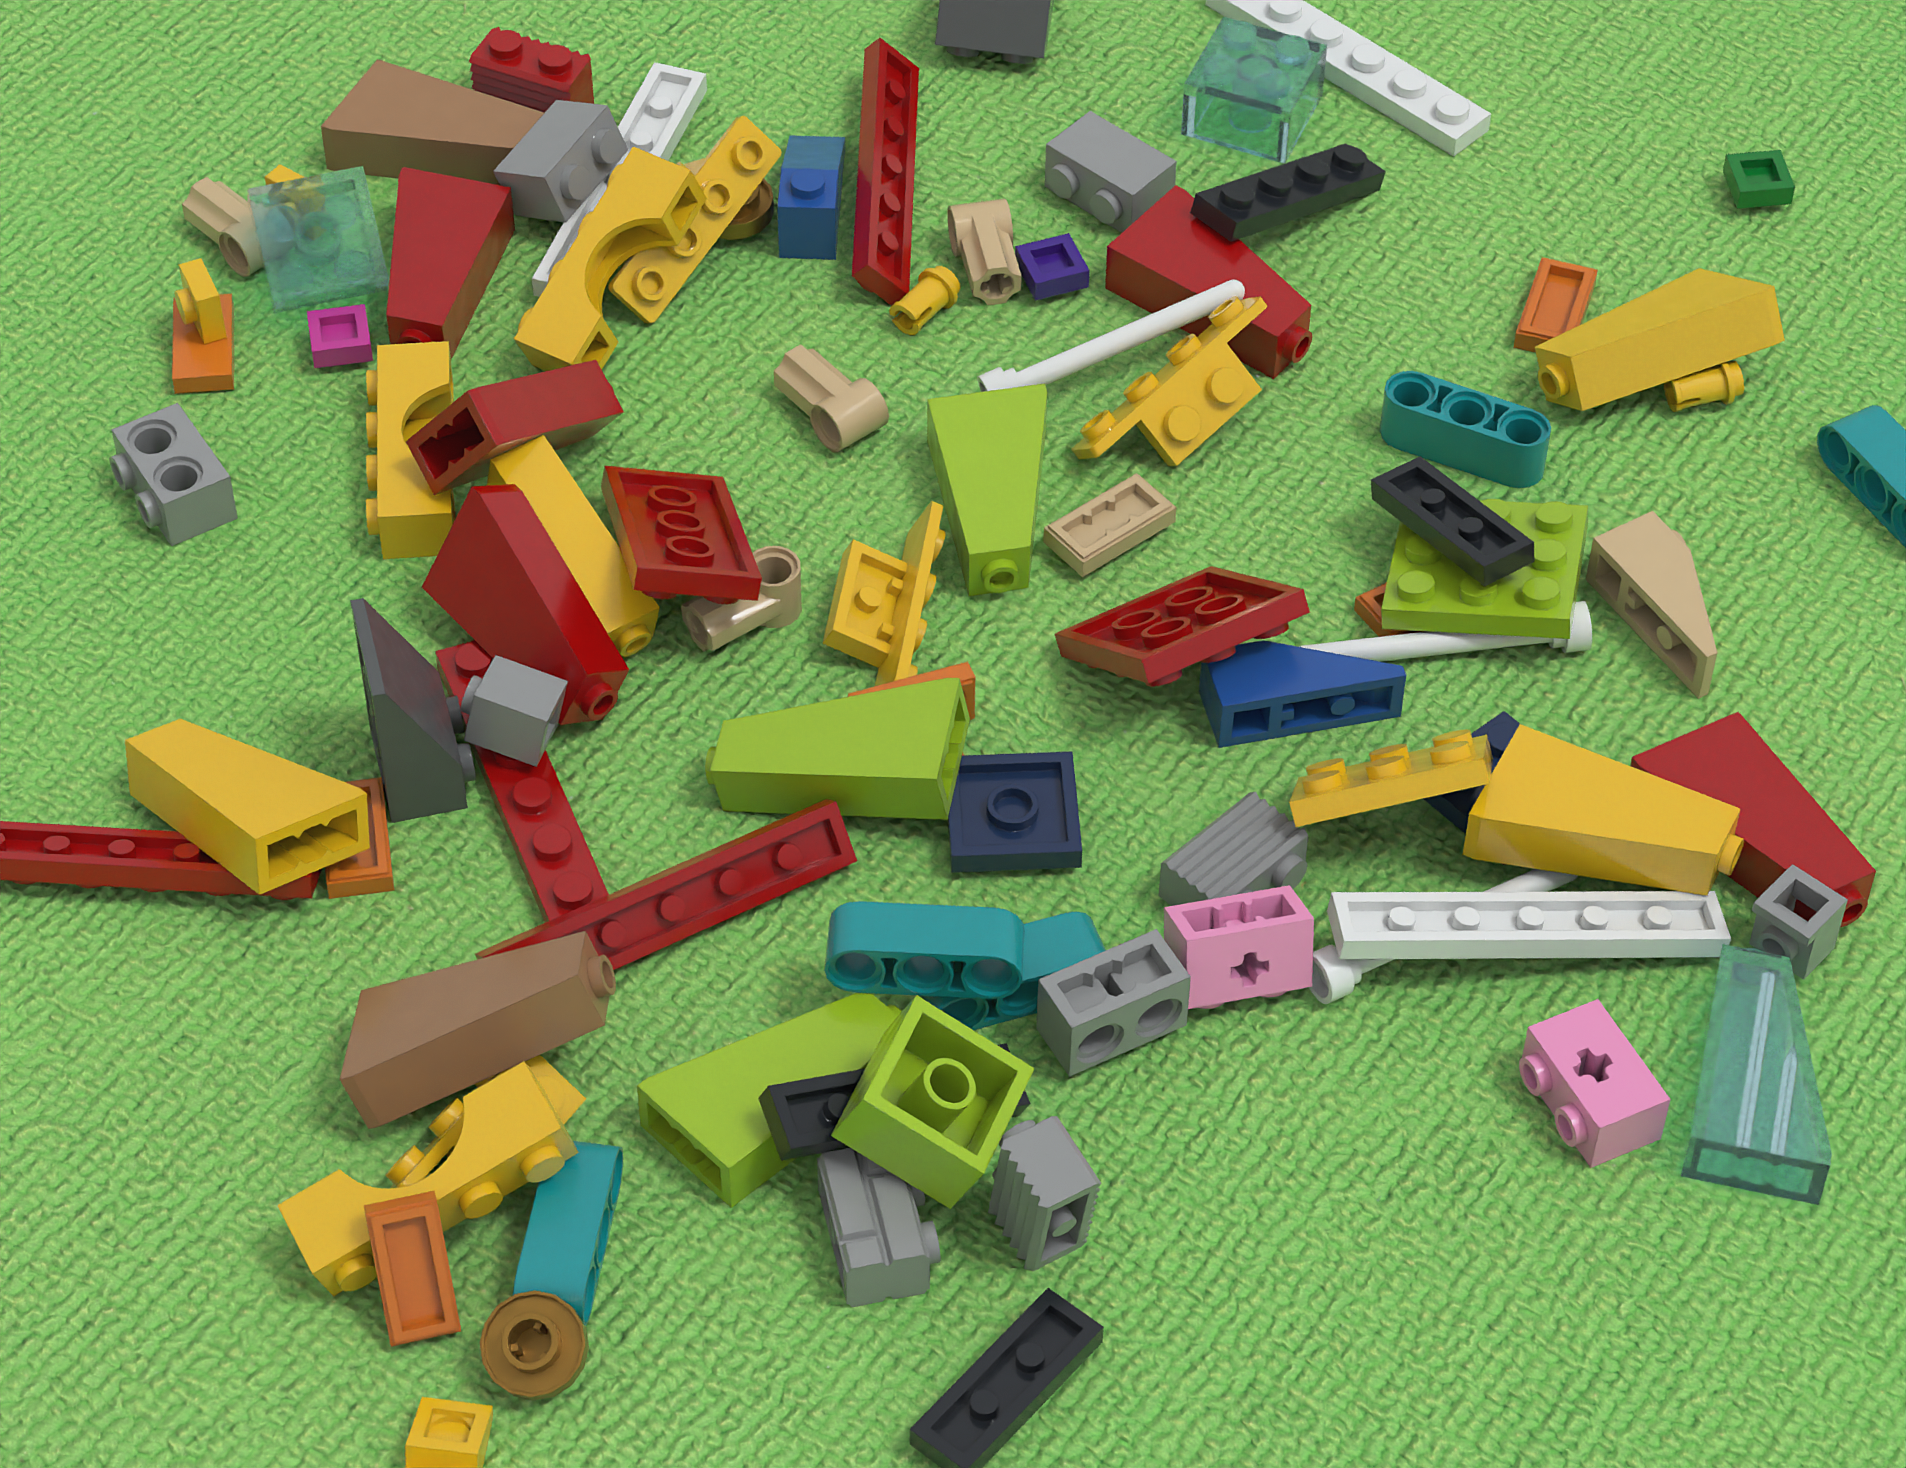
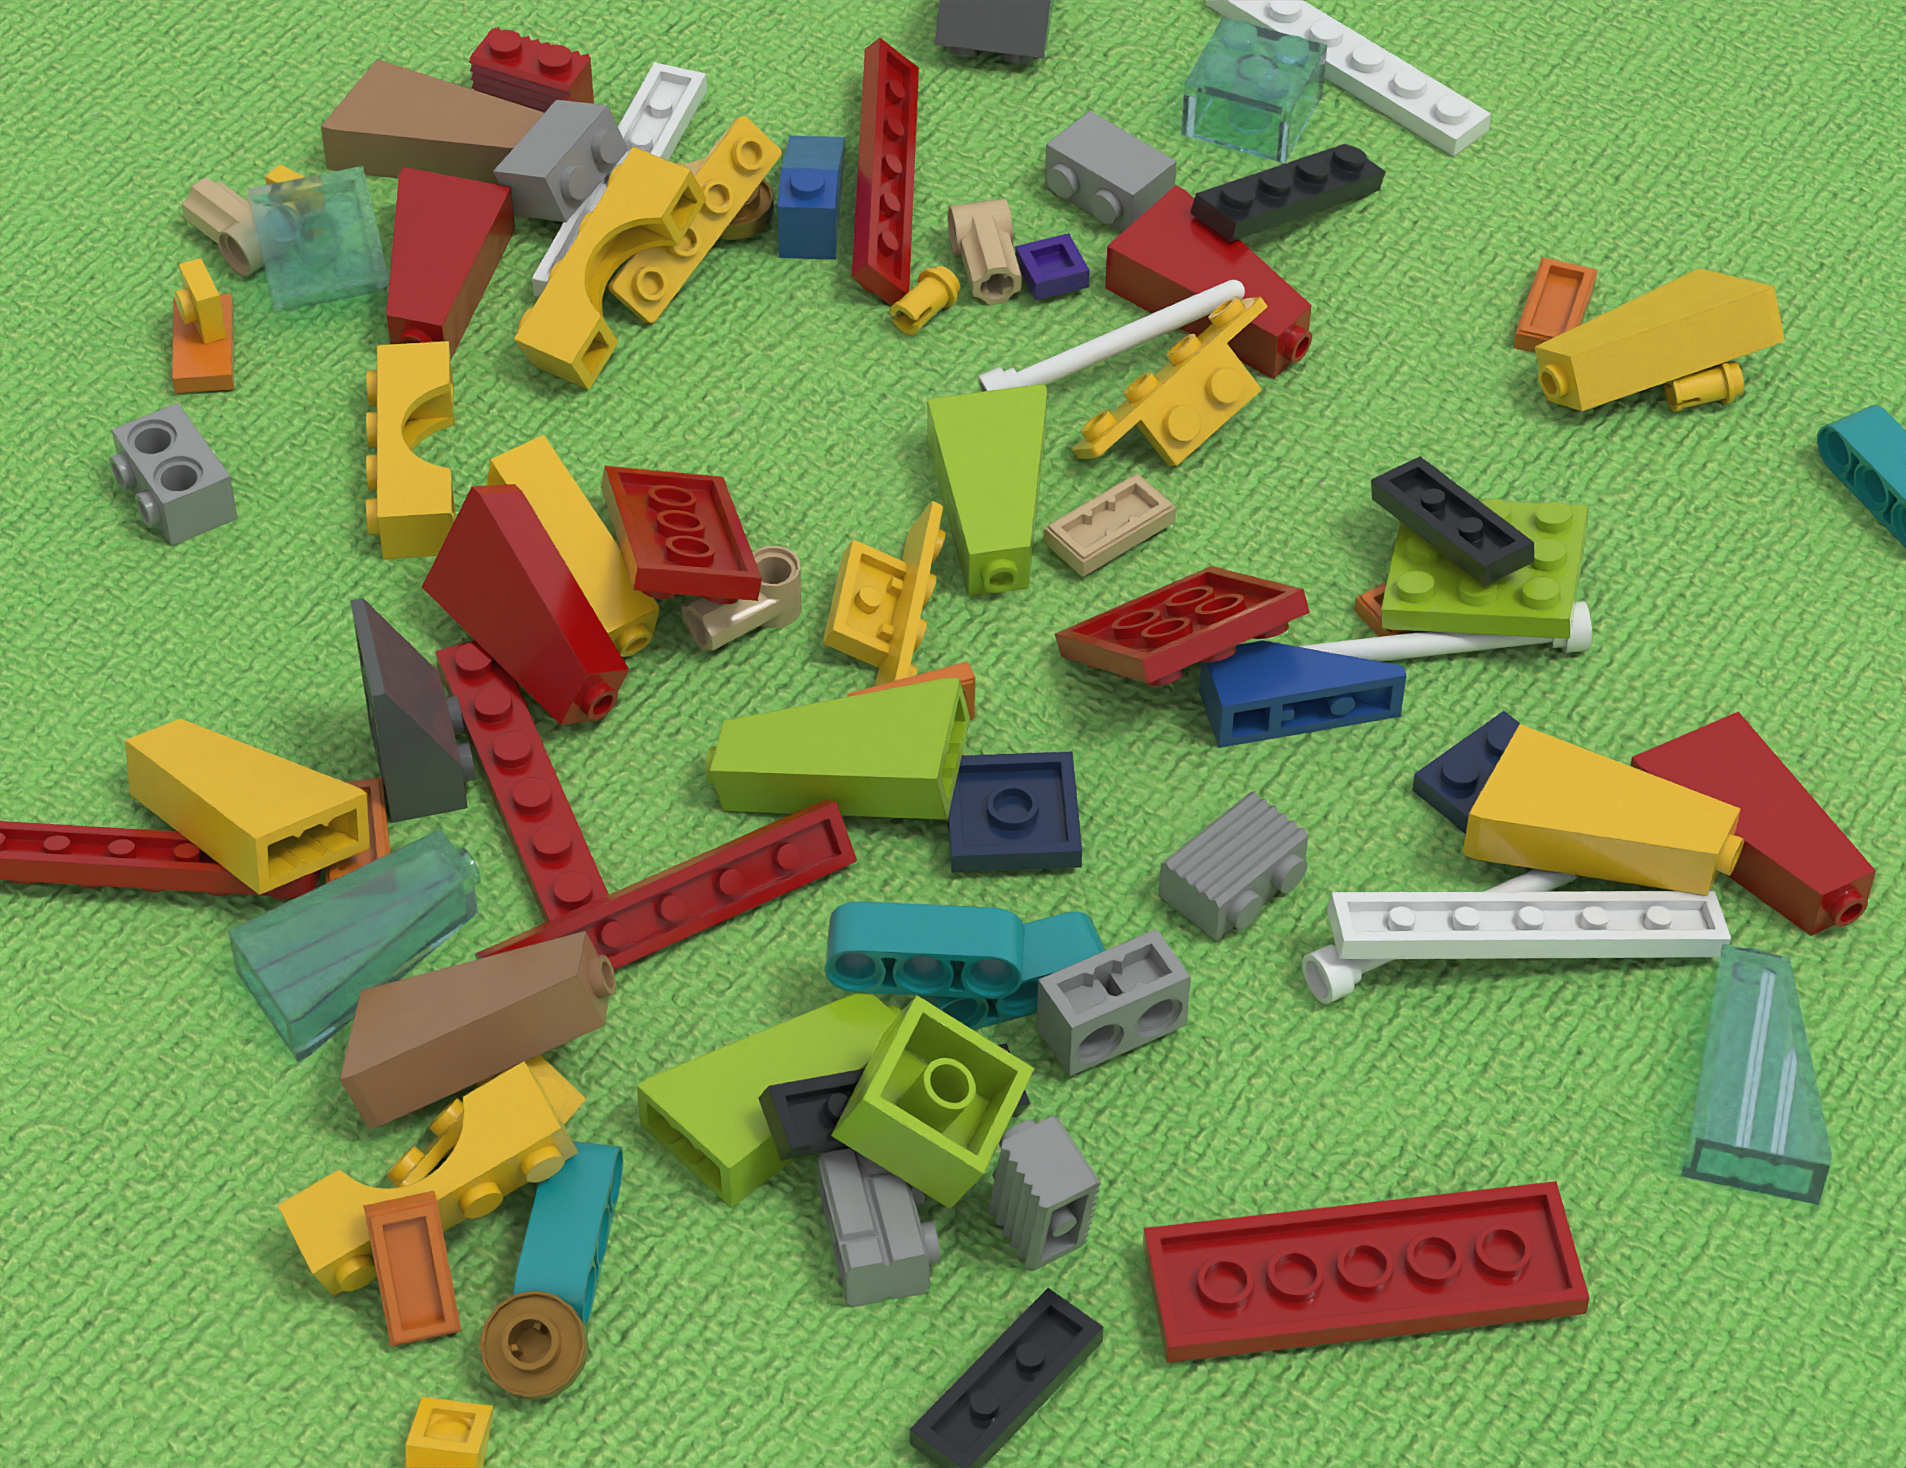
dark pink plate [306,304,373,368] -> none
red slope [405,360,624,495] -> none
light grey brick [461,655,568,767] -> none
tan piece [774,345,889,452] -> none
bright pink brick [1164,885,1314,1009] -> none
yellow plate [1289,729,1493,827] -> none
teal beam [1380,371,1551,488] -> none
bright pink brick [1519,999,1671,1168] -> none
tan slope [1586,511,1718,699] -> none
green plate [1723,150,1795,209] -> none
light grey brick [1749,864,1848,980] -> none
none -> clear light blue slope [228,829,481,1062]
none -> red plate [1143,1181,1590,1363]

